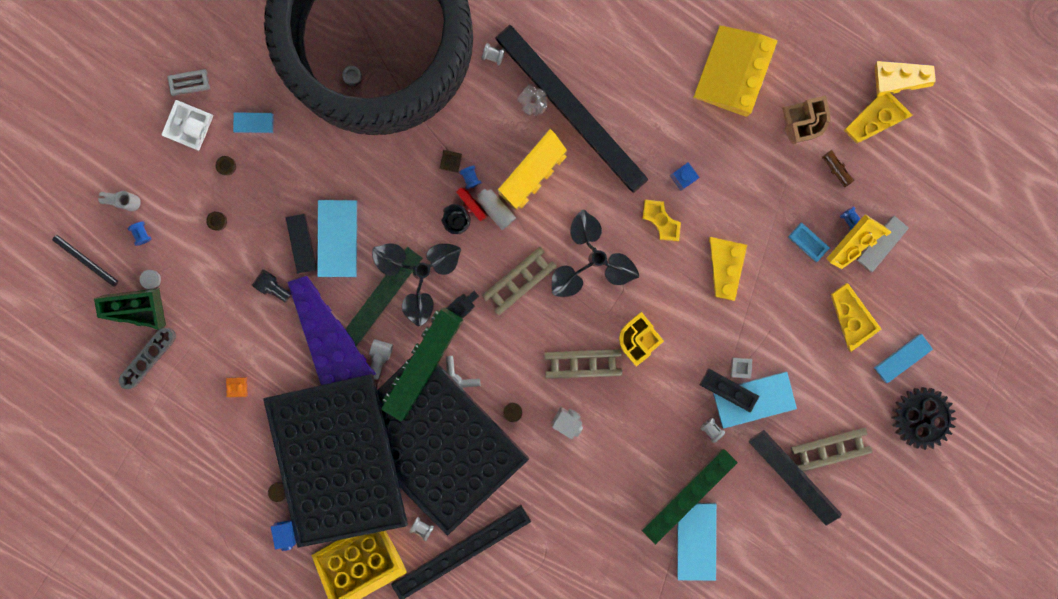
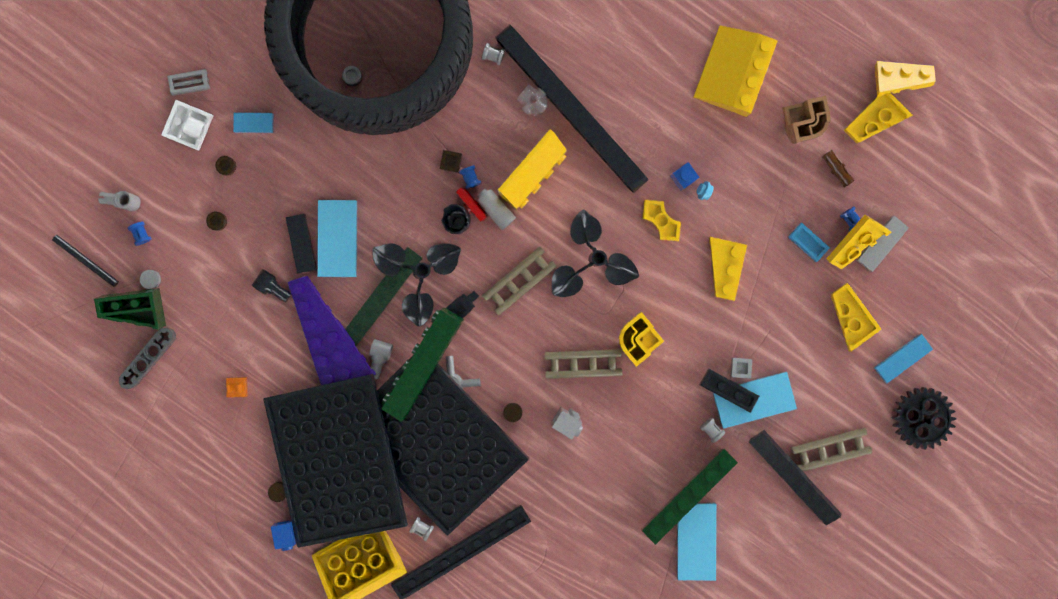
none -> medium azure plate [697,181,714,200]

